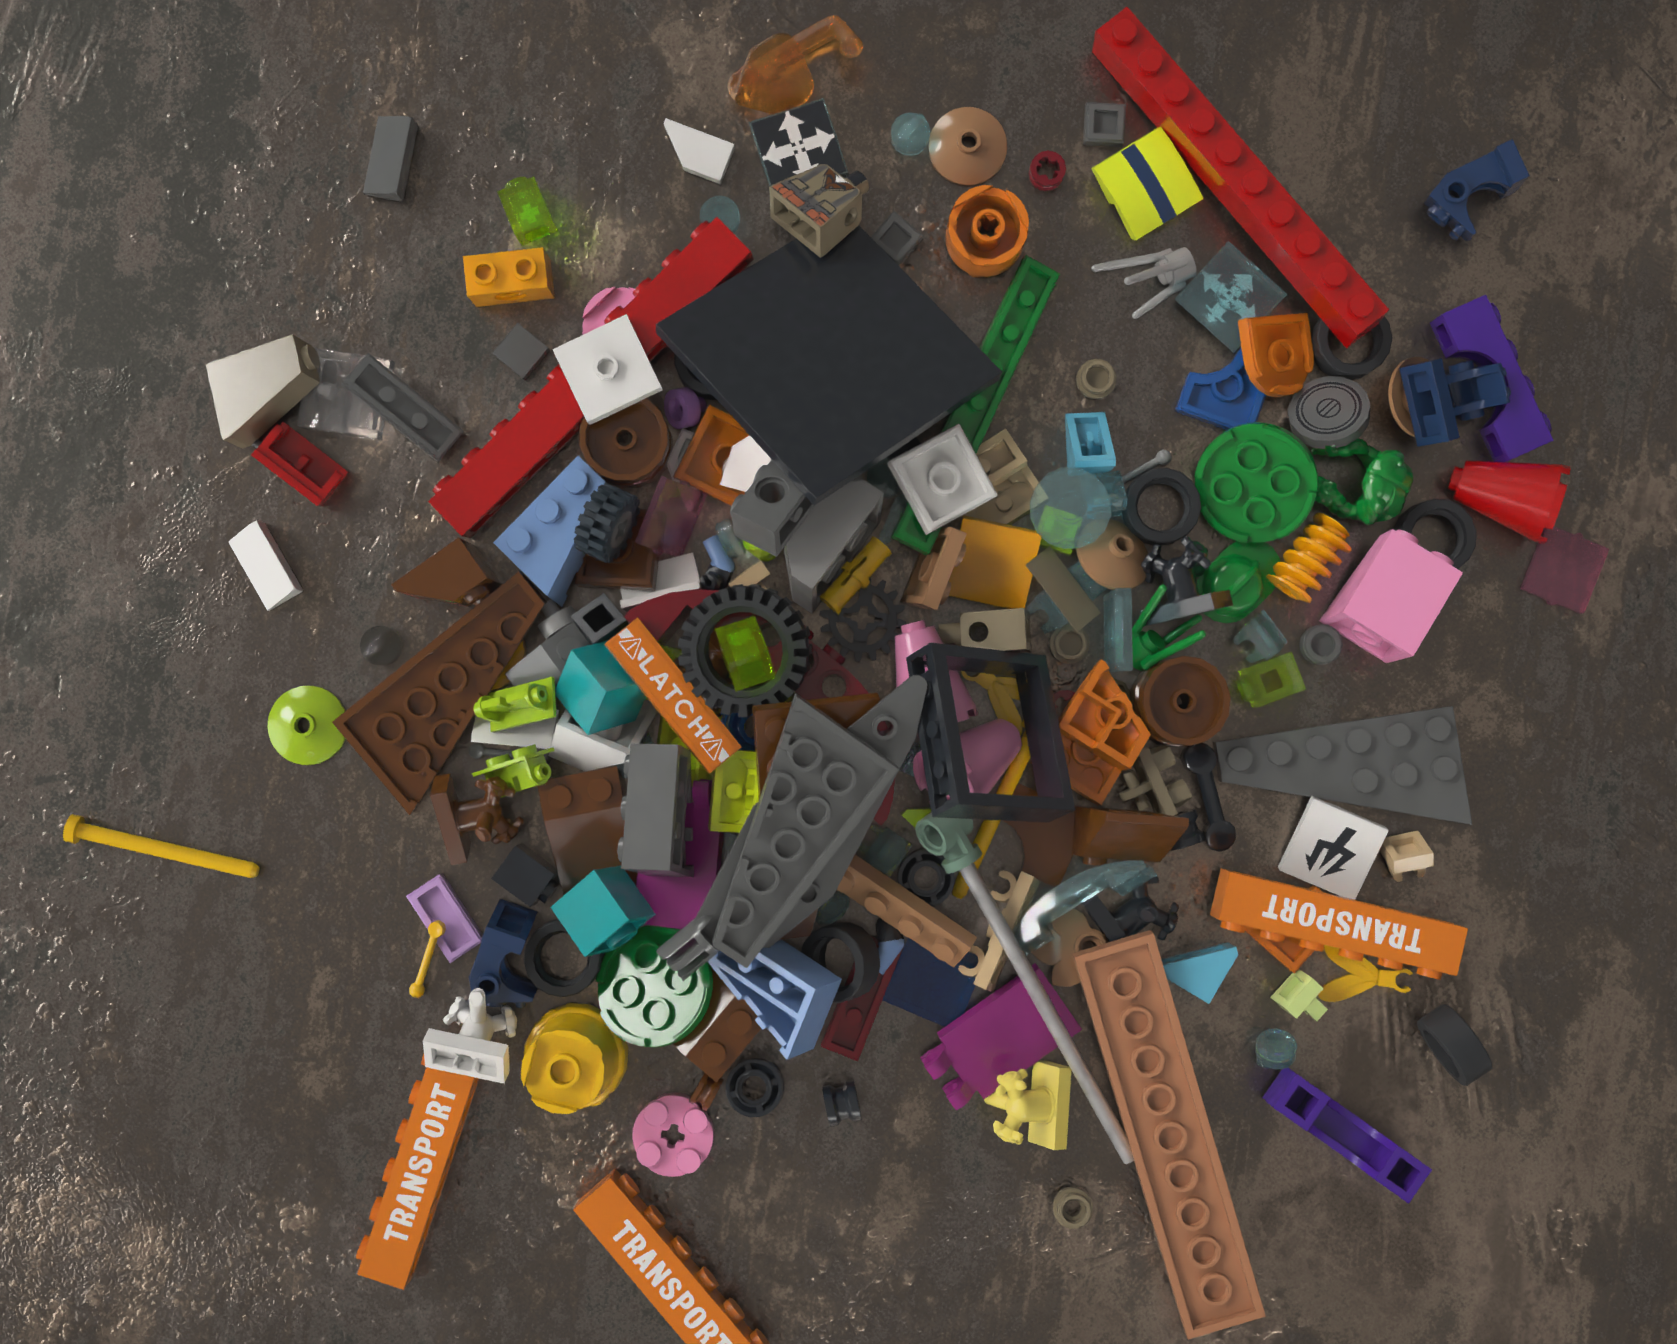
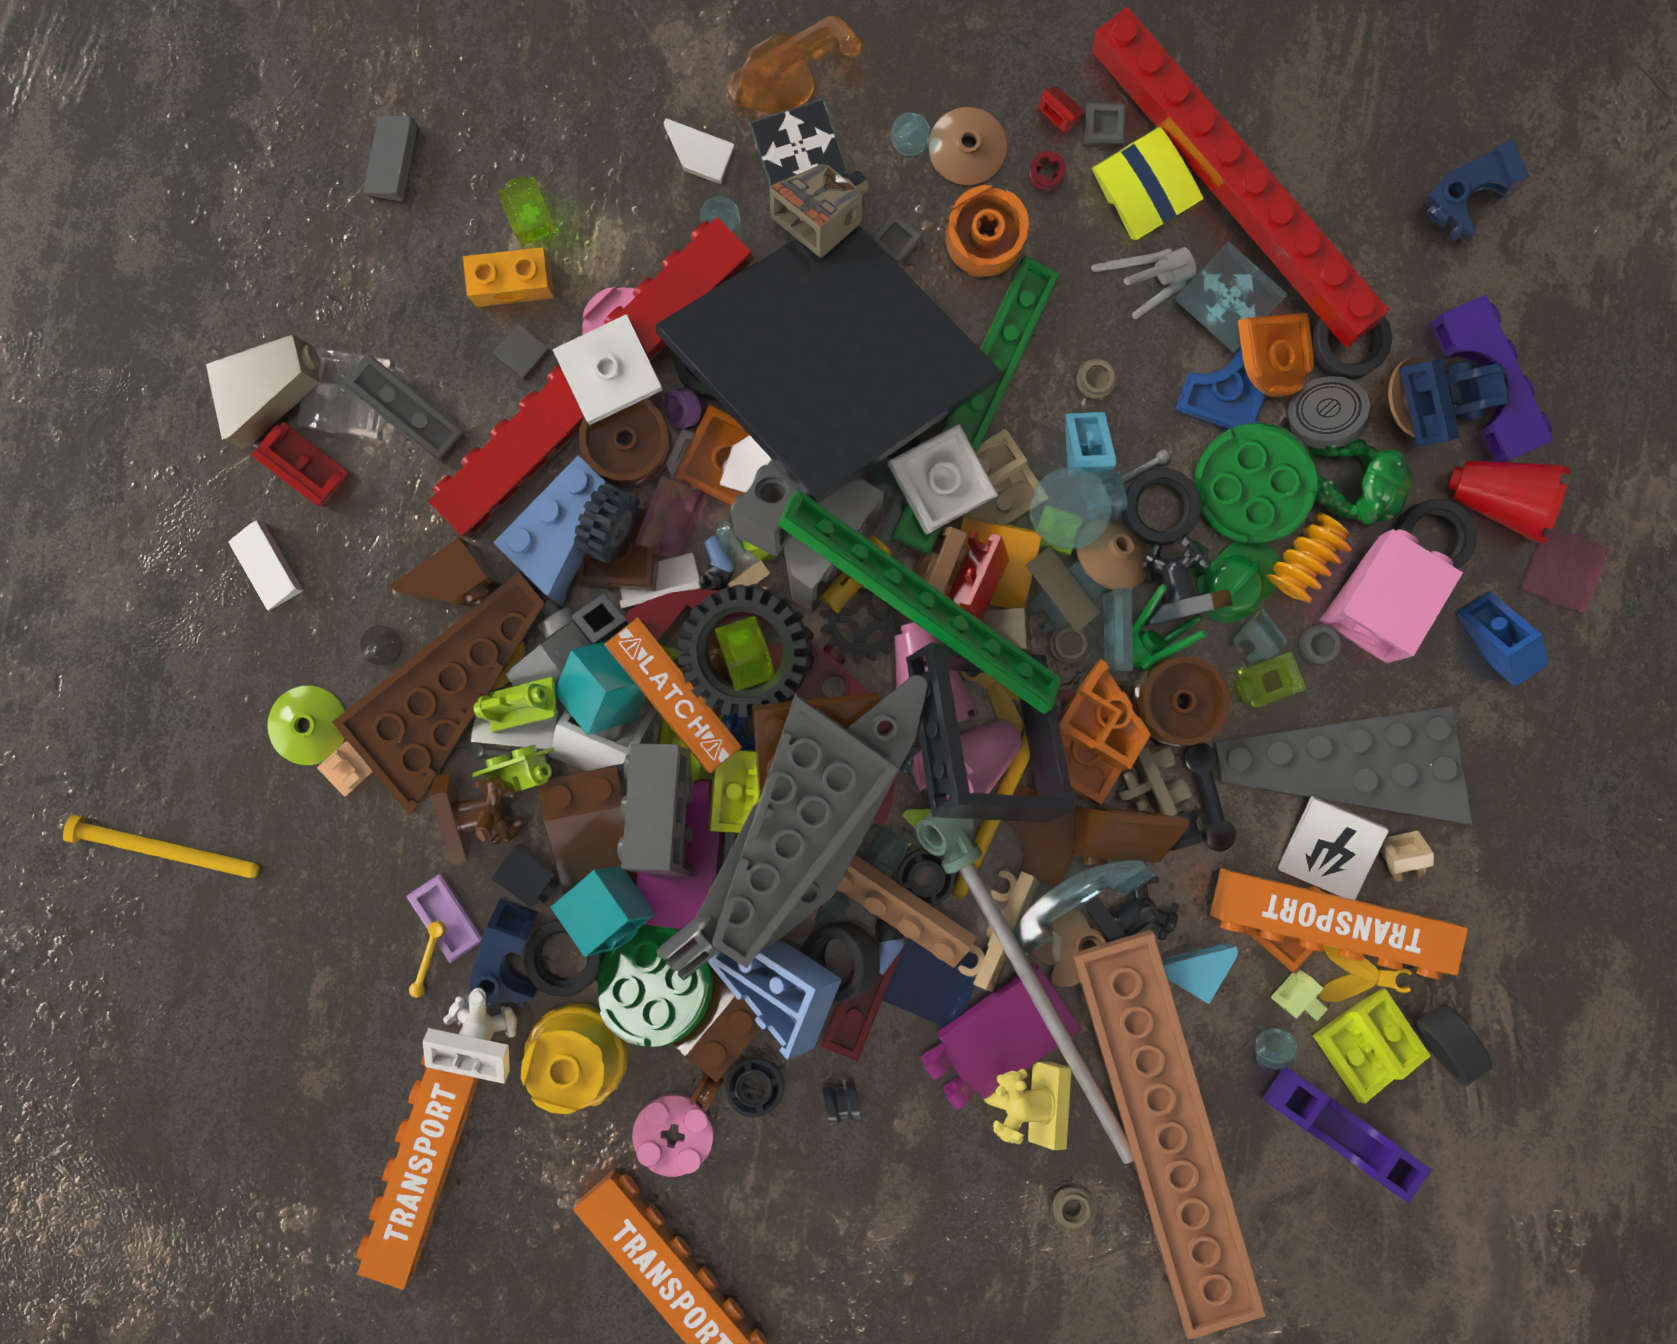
none -> light nougat tile [317,741,373,797]
none -> green tile [777,489,1061,714]
none -> red hinge [943,531,1009,621]
none -> red slope [1038,86,1085,133]
none -> neon yellow slope [1313,989,1431,1103]
none -> blue slope [1457,591,1548,687]

